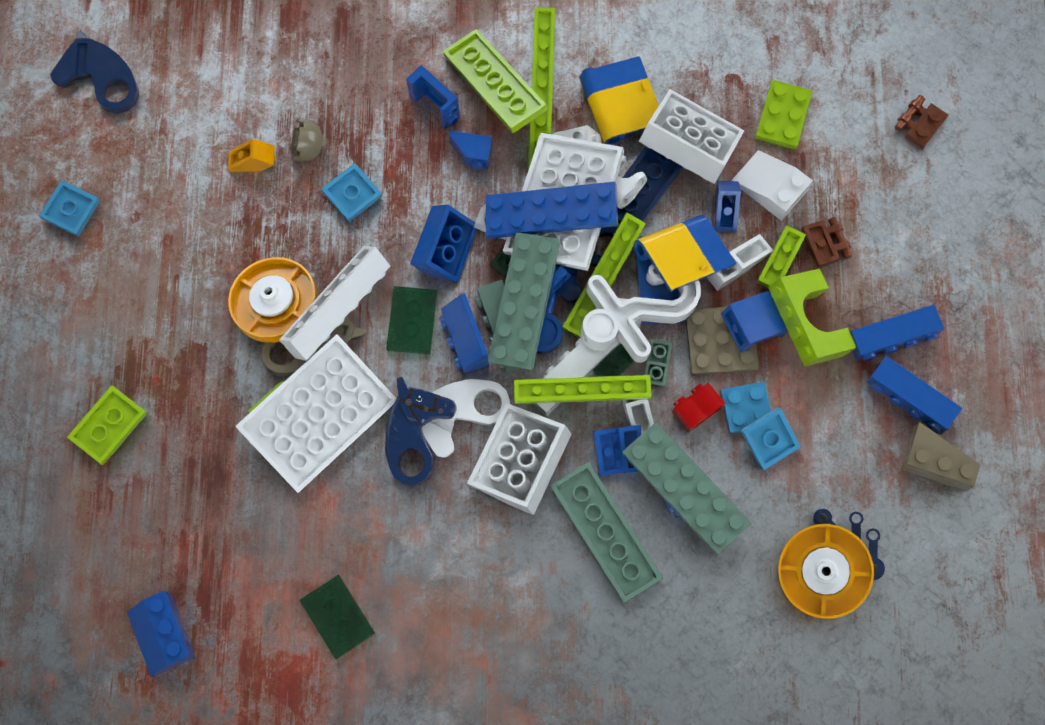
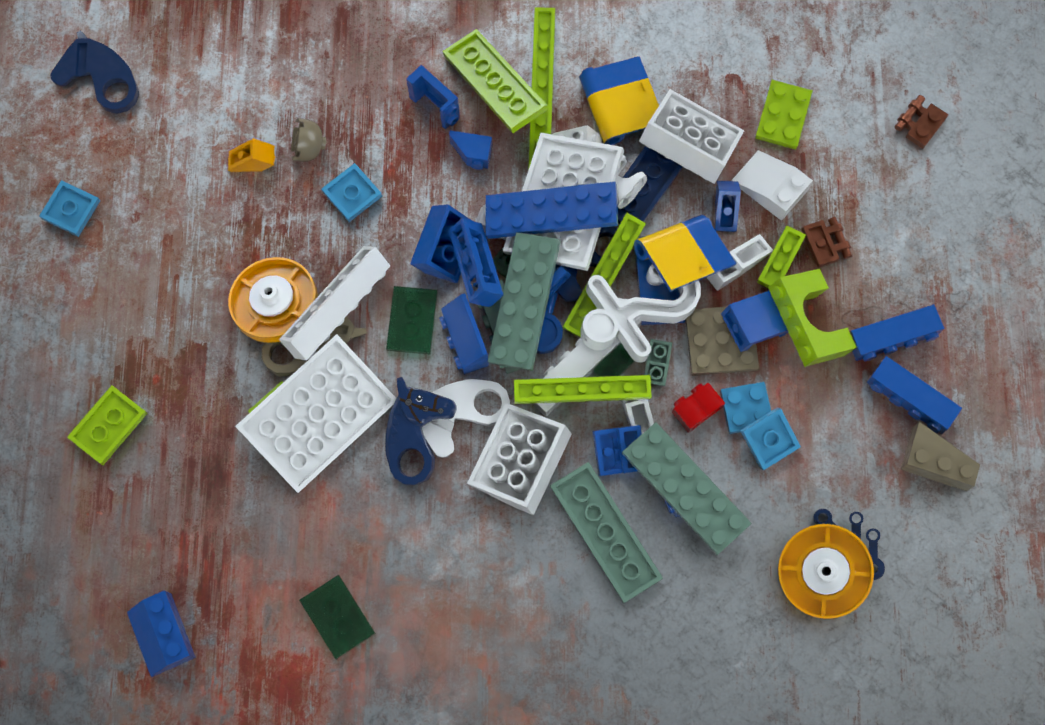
none -> blue brick [449,218,504,307]

